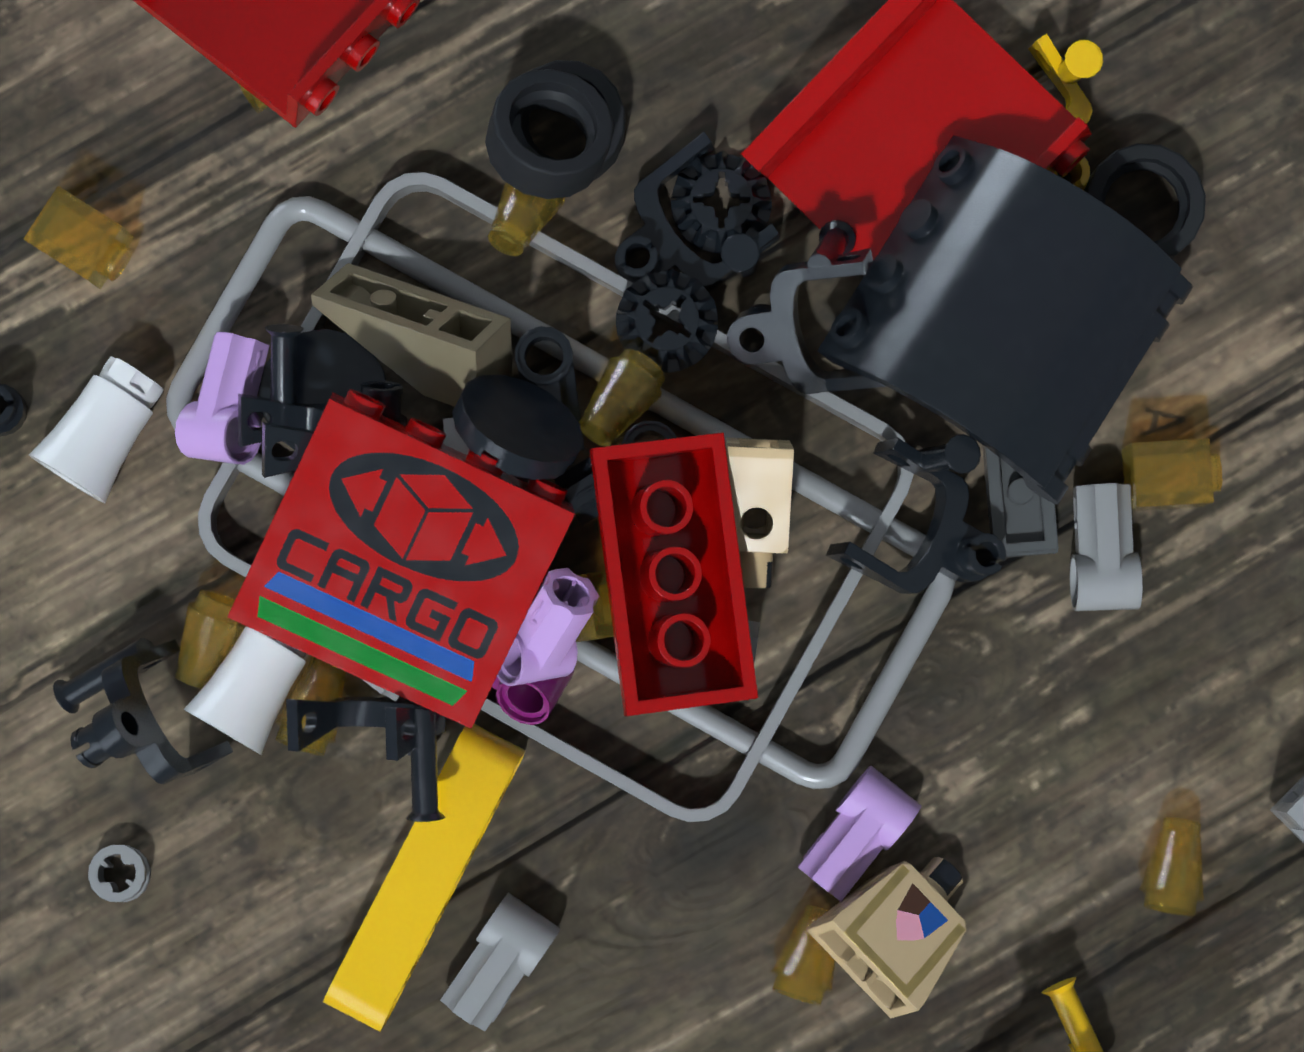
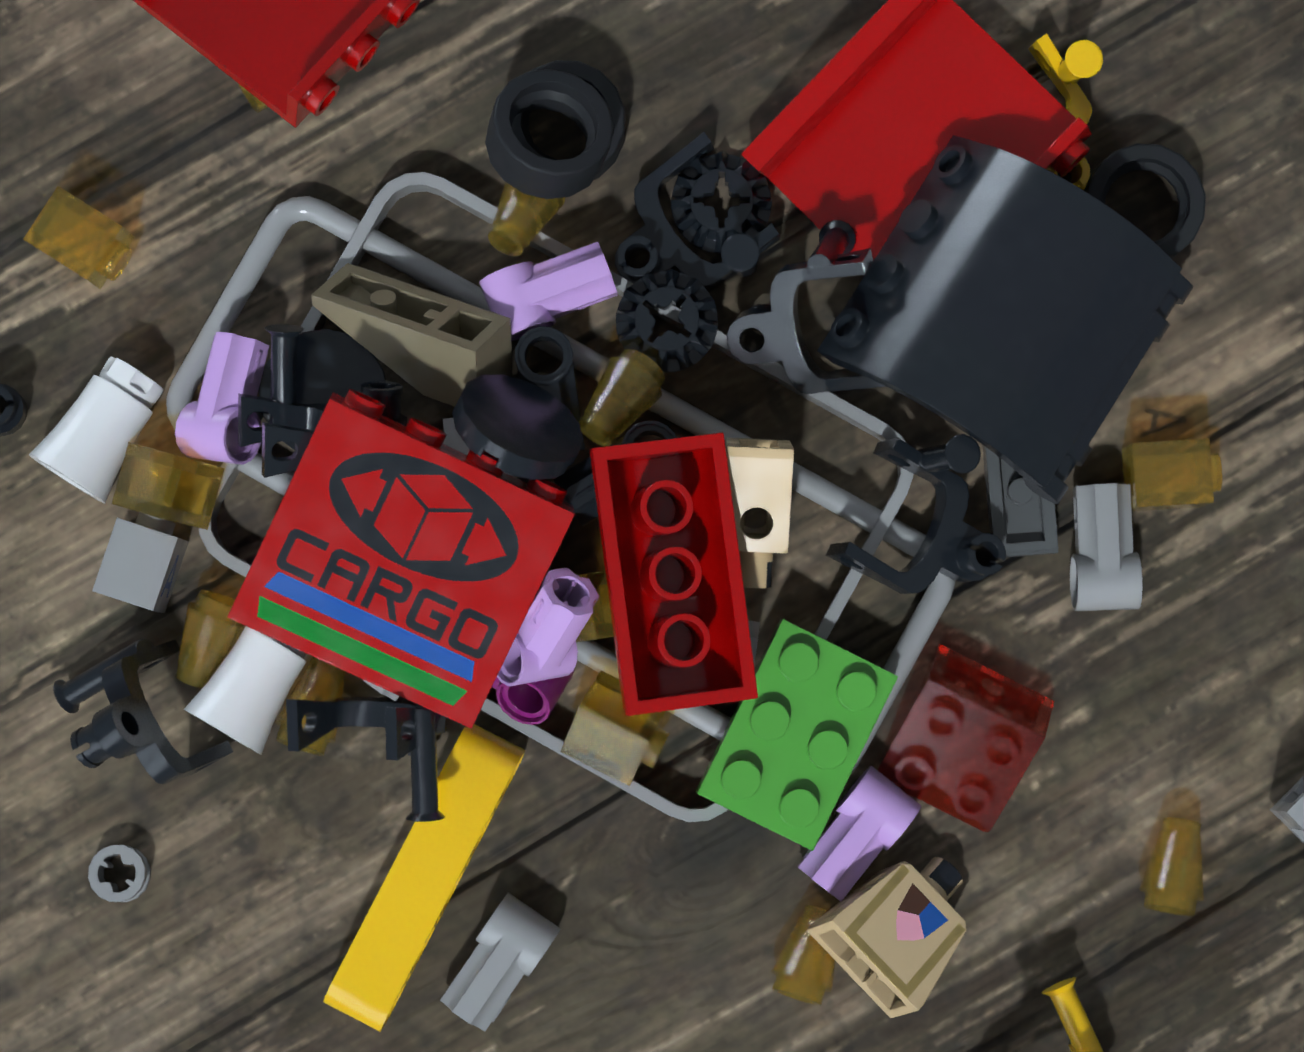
none -> light grey brick [92,512,189,613]
none -> clear yellow brick [112,442,224,530]
none -> lavender piece [479,242,618,342]
none -> clear yellow brick [560,670,670,786]
none -> bright green plate [695,619,898,851]
none -> clear red bracket [878,644,1054,832]

